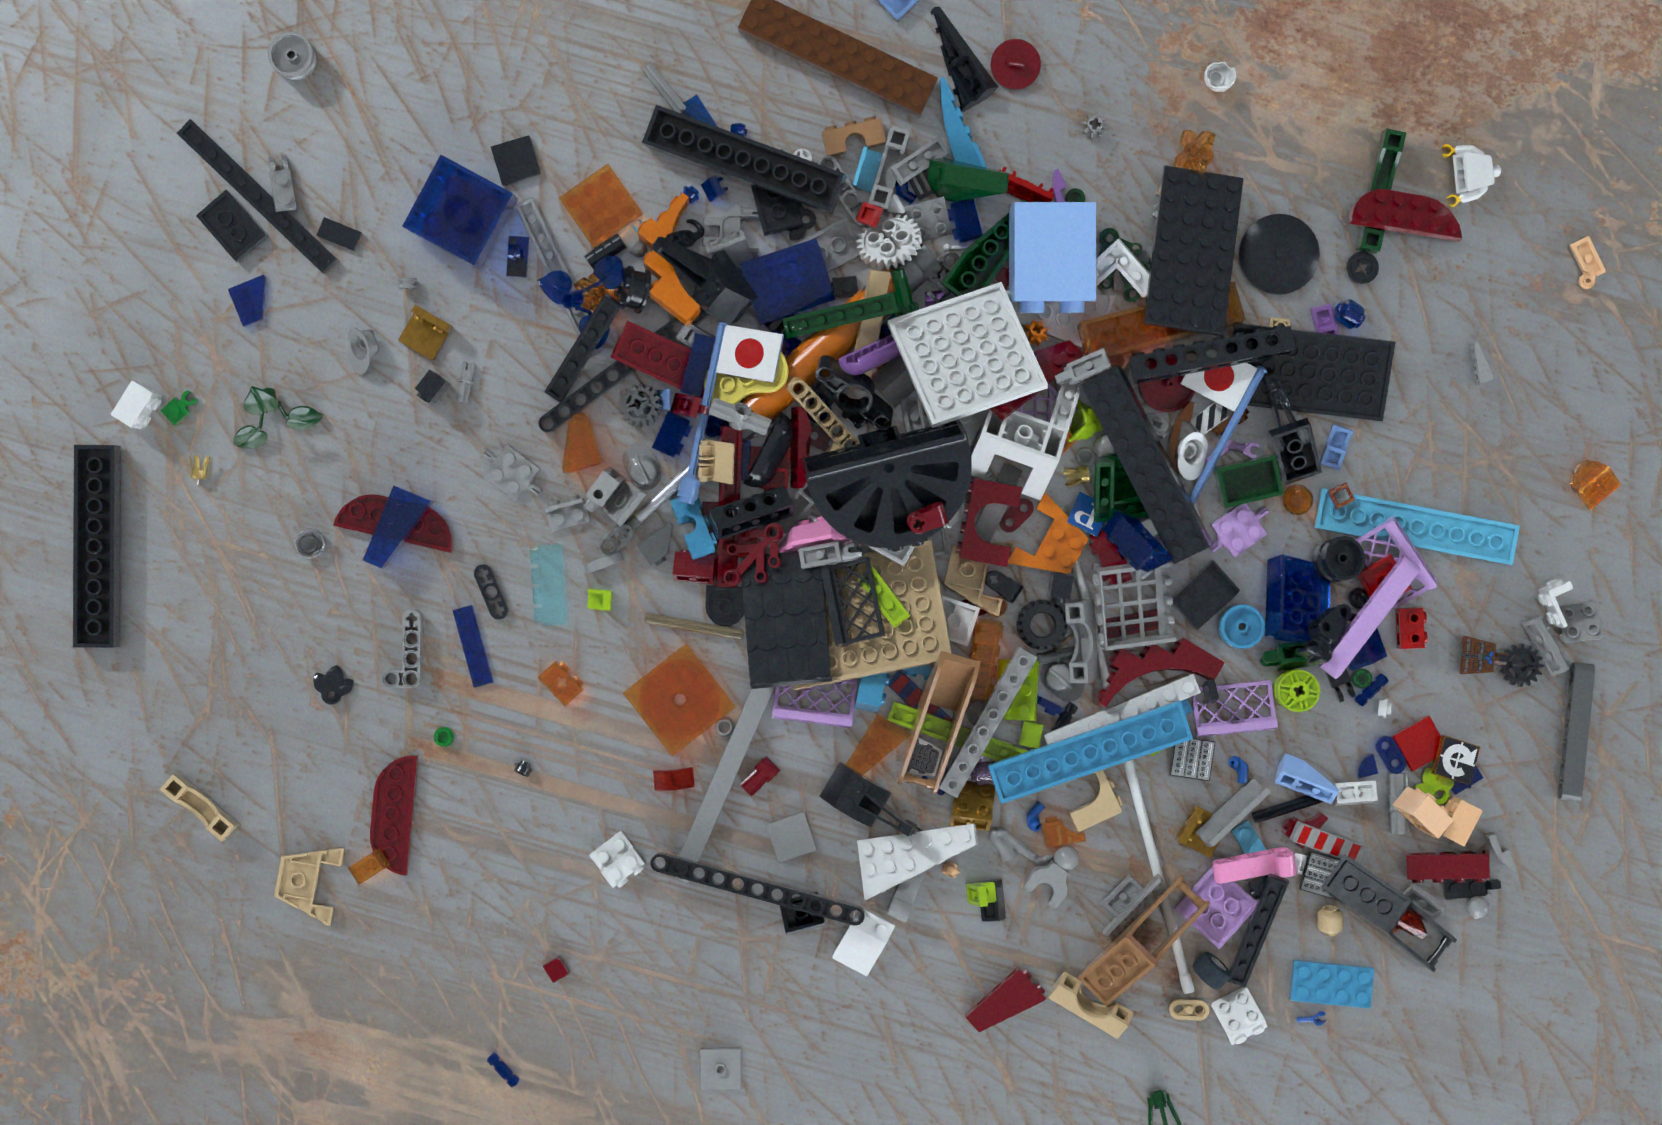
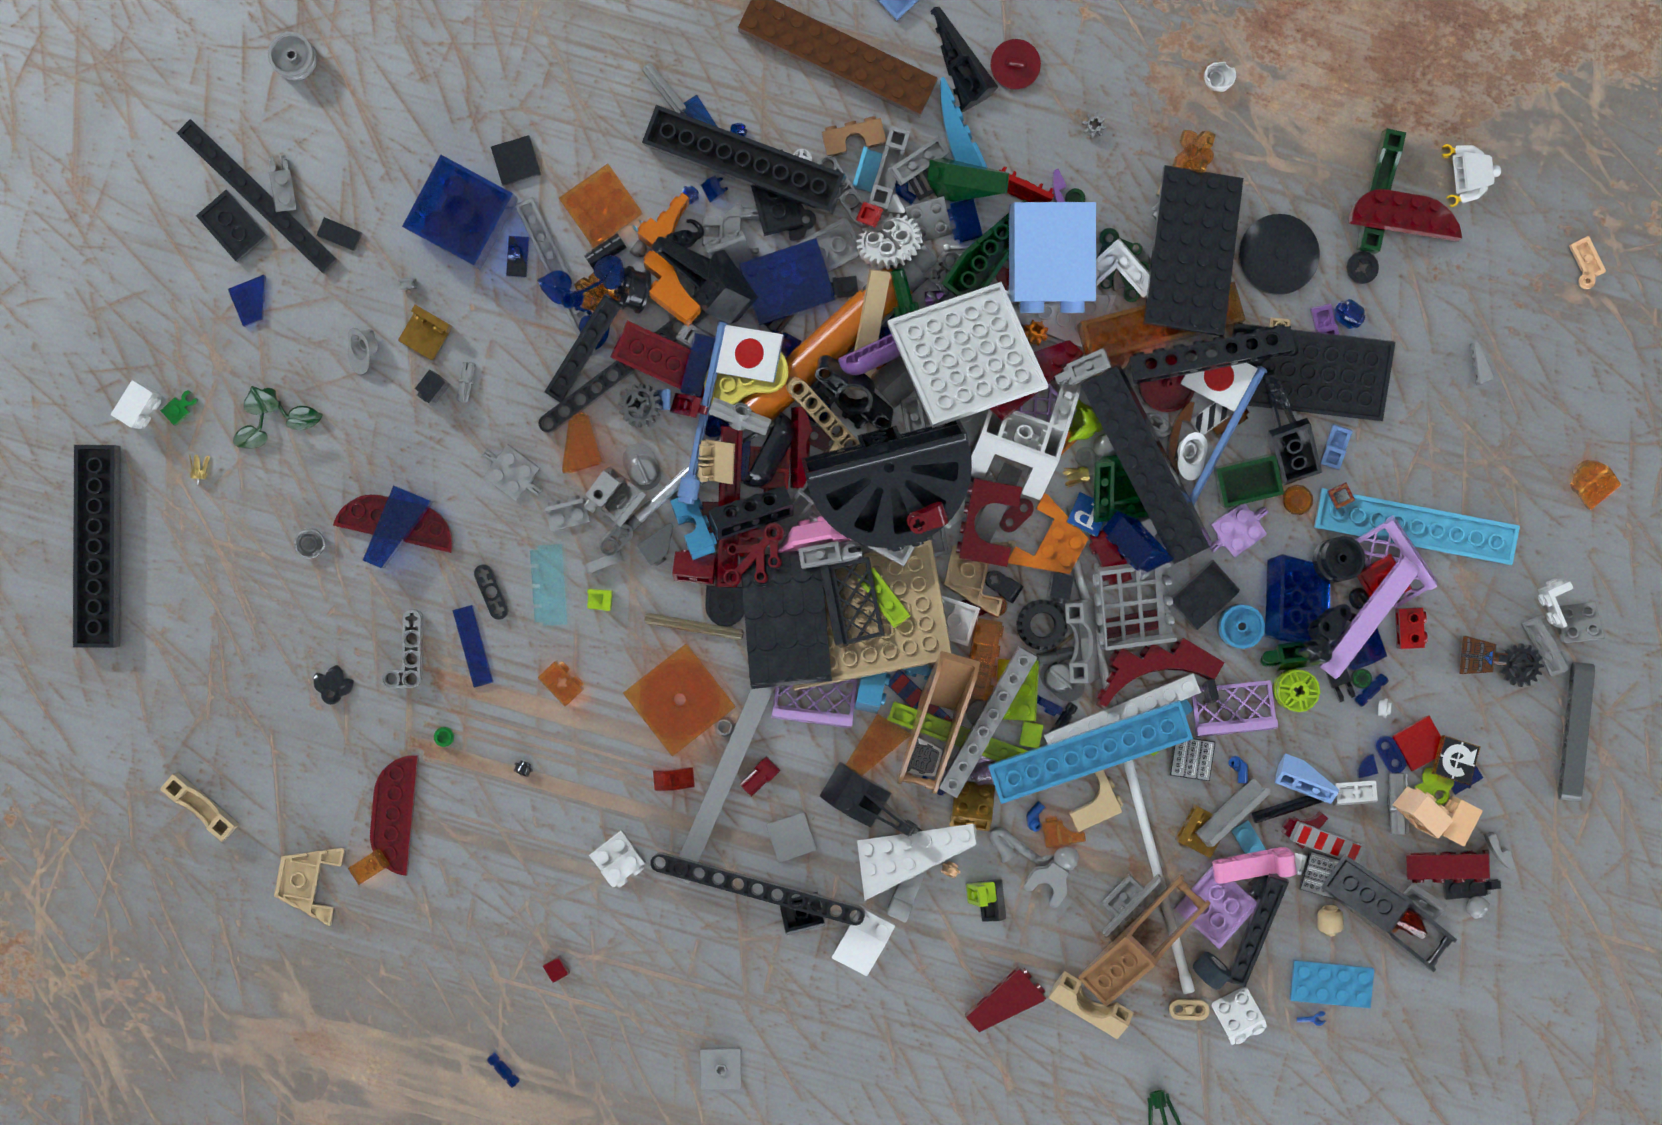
clear blue brick [652,411,692,458] -> none
dark green plate [782,291,901,339] -> none
lavender piece [1205,440,1260,464] -> none

